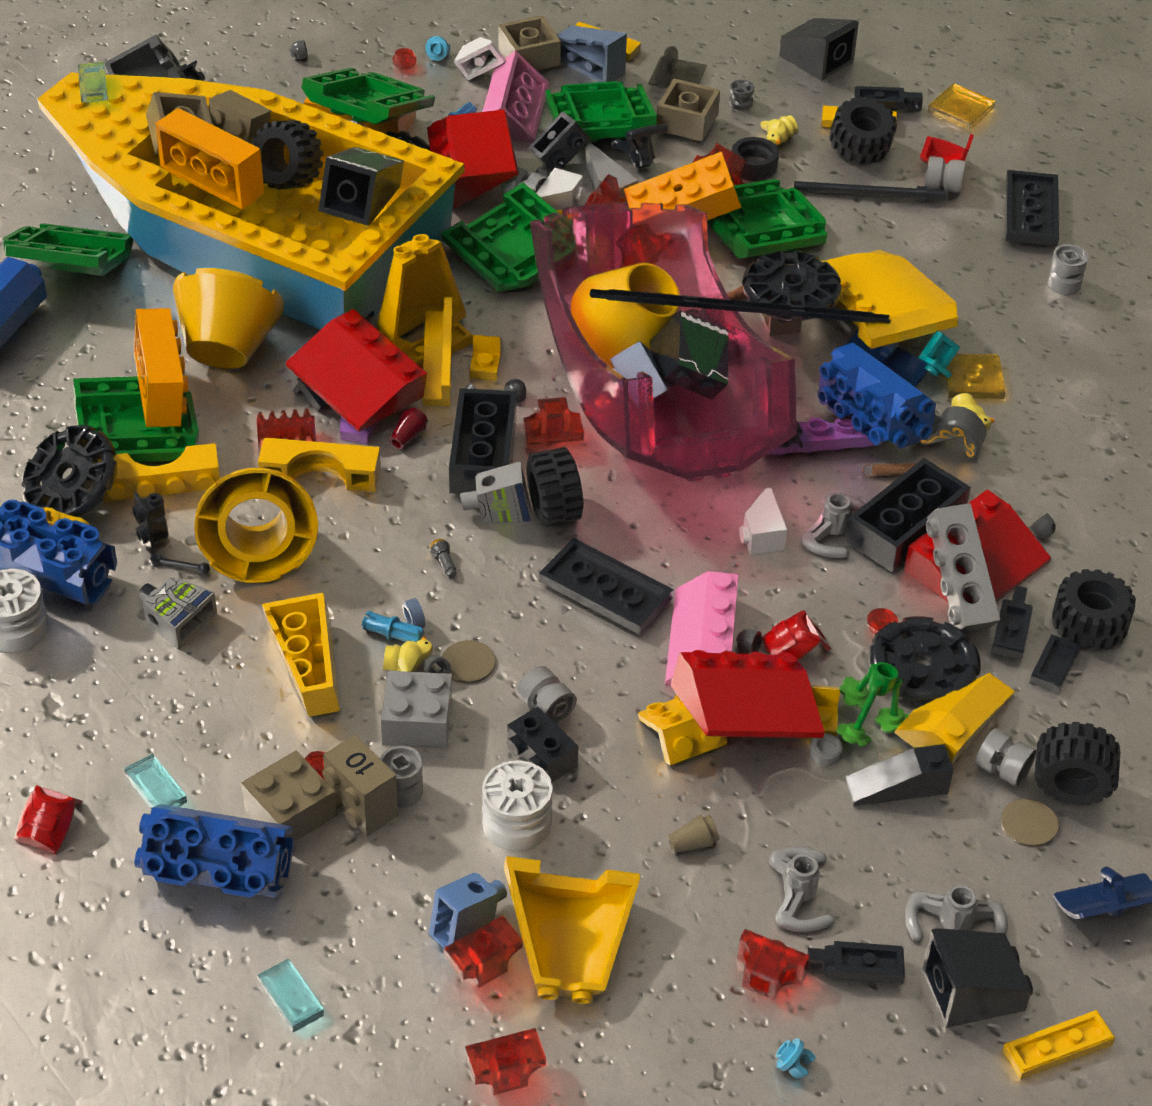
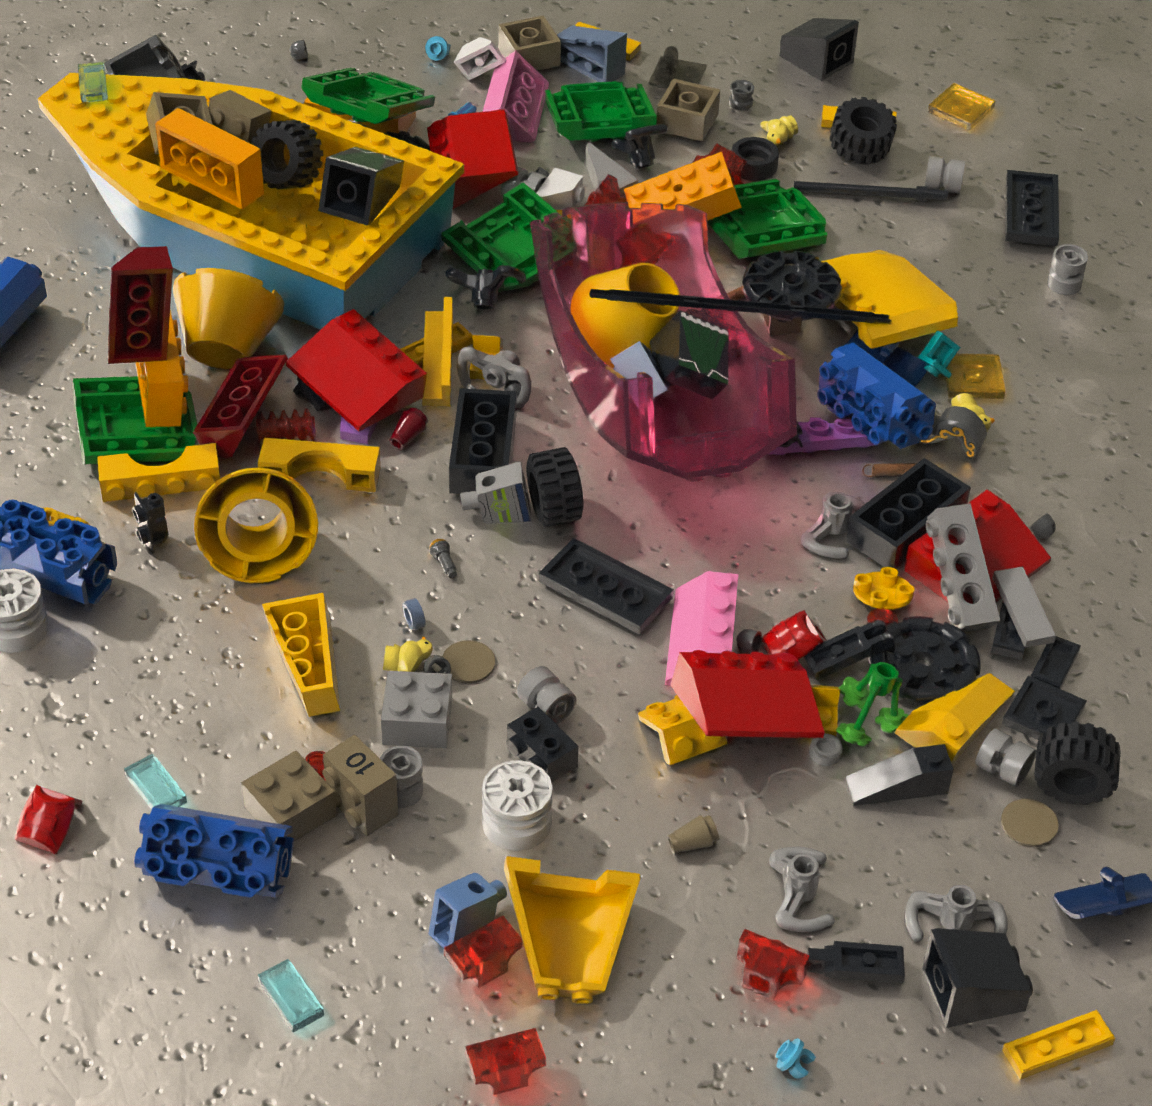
green wedge [3,223,133,276] -> none
black plate [21,425,117,521] -> none
light grey torso [138,577,217,649] -> none
black hinge [150,554,210,574] -> none
dark azure axle [362,611,424,642] -> none
yellow cone [376,234,466,354] -> none
clear red plate [392,48,417,70] -> none
clear red brick [523,397,584,445] -> none
black brick [528,111,591,172] -> none
white slope [739,488,787,555] -> none
black hinge [854,86,923,111] -> none
red piece [919,134,974,164] -> none
black tyre [1052,569,1136,651] -> none
none -> dark red slope [107,246,173,364]
none -> dark red slope [193,354,288,458]
none -> black piece [445,265,526,309]
none -> light grey piece [457,347,531,408]
none -> black hinge [804,620,895,681]
none -> yellow dish [853,567,914,610]
none -> light grey tile [993,567,1056,648]
none -> black tile [1002,675,1087,740]

